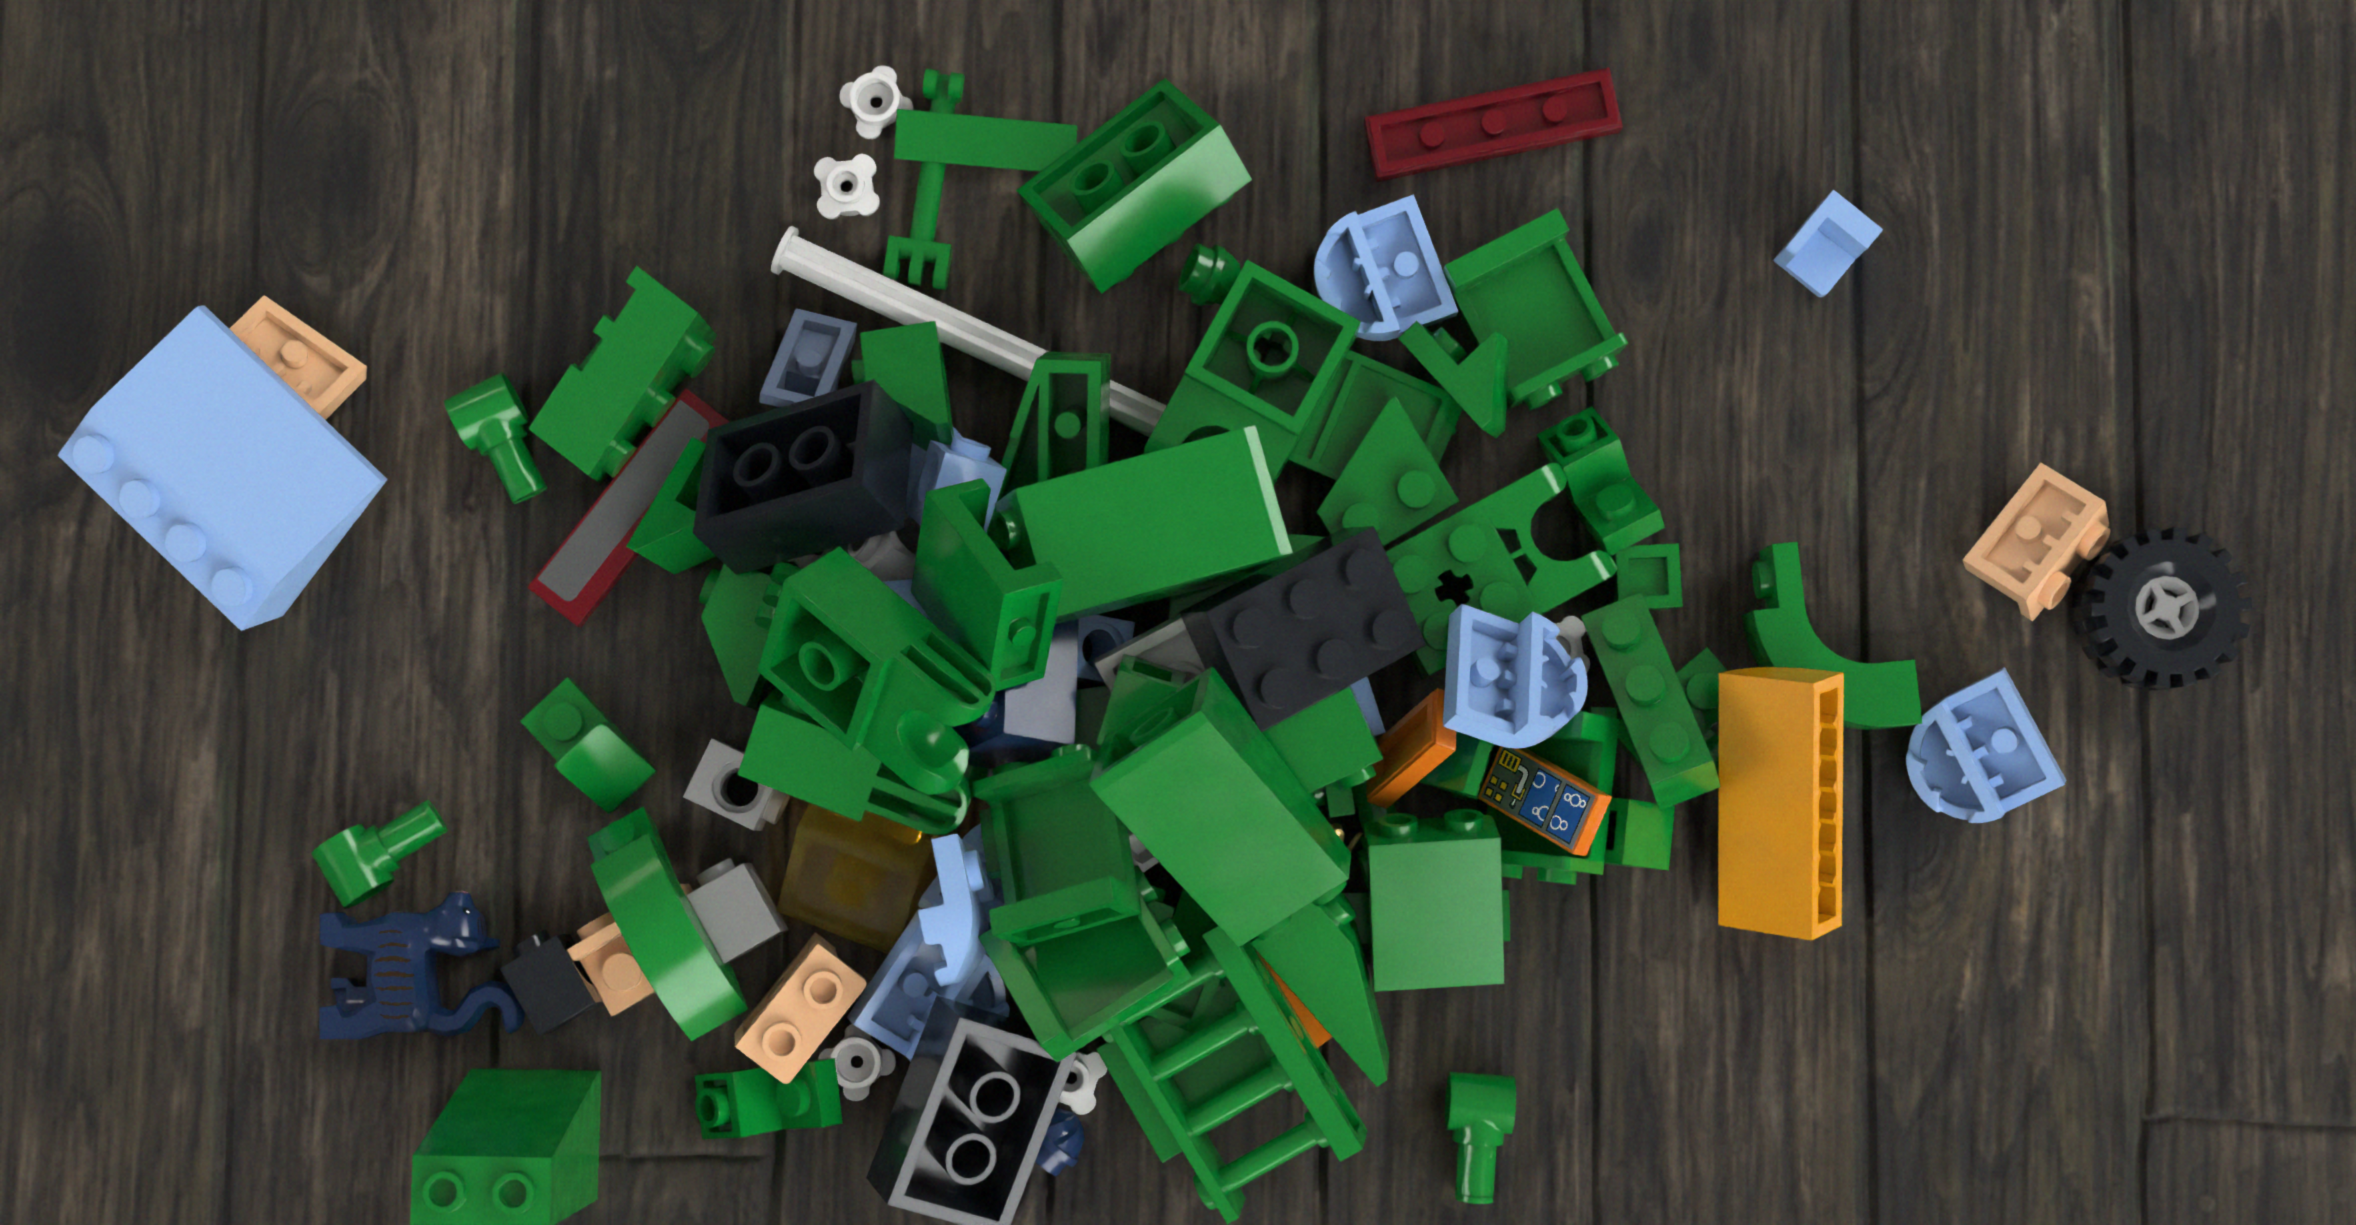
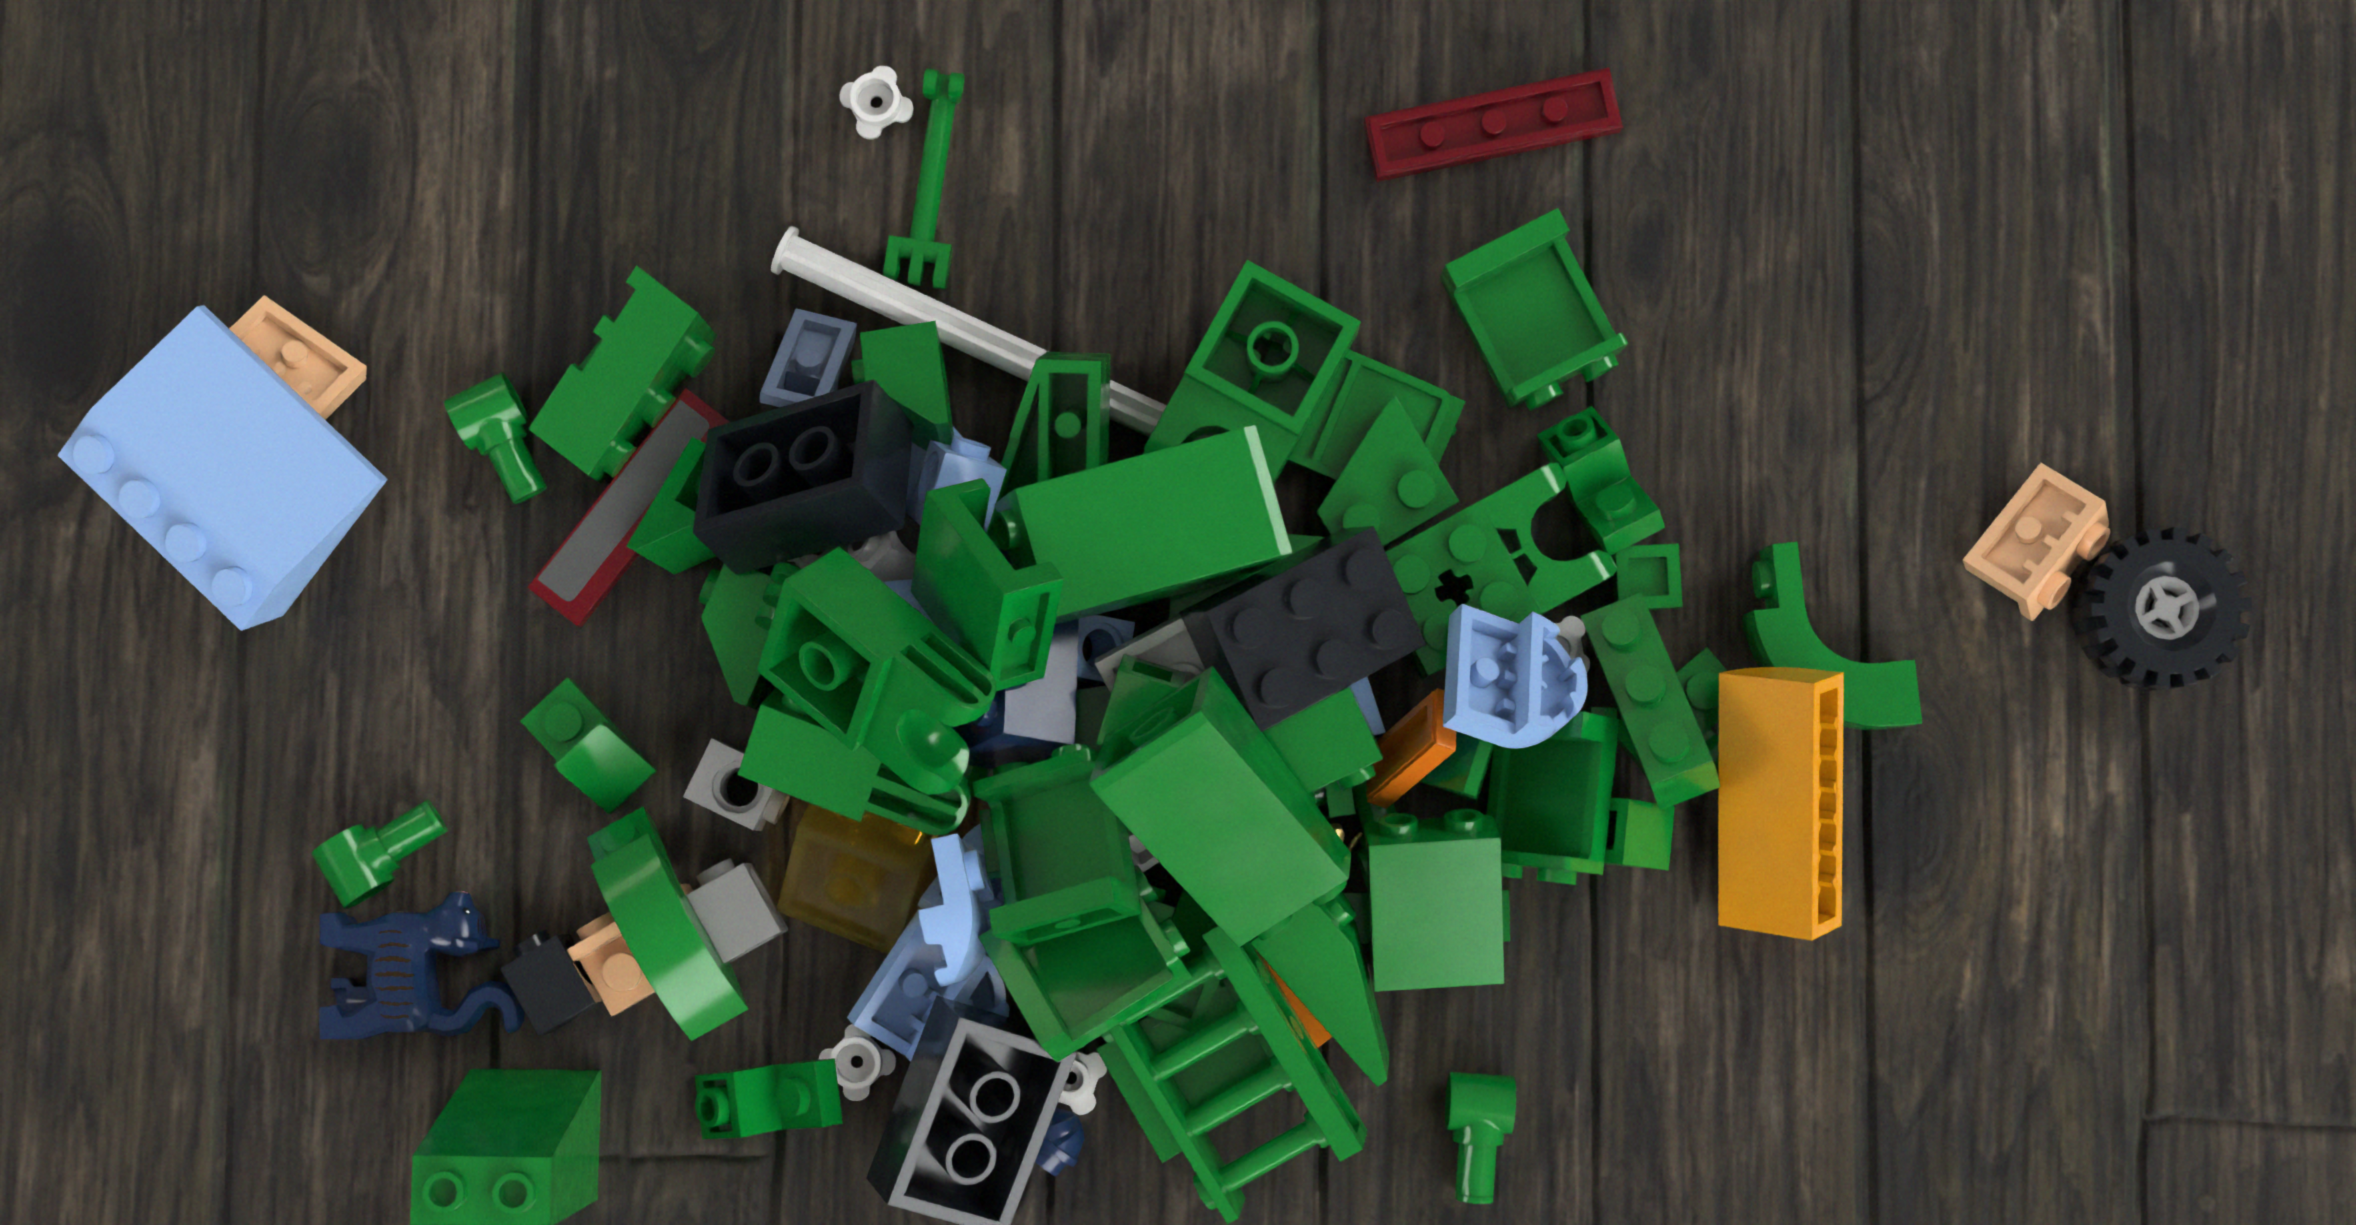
light nougat bracket [735,932,866,1084] -> none
white plate [814,154,880,219] -> none
green sticker [894,109,1077,172] -> none
green slope [1016,78,1252,294] -> none
green plate [1178,243,1241,306] -> none
light blue slope [1314,194,1458,341] -> none
green slope [1398,321,1510,439] -> none
tile [1478,746,1612,856] -> none
light blue panel [1773,189,1883,297] -> none
light blue slope [1906,667,2067,823] -> none

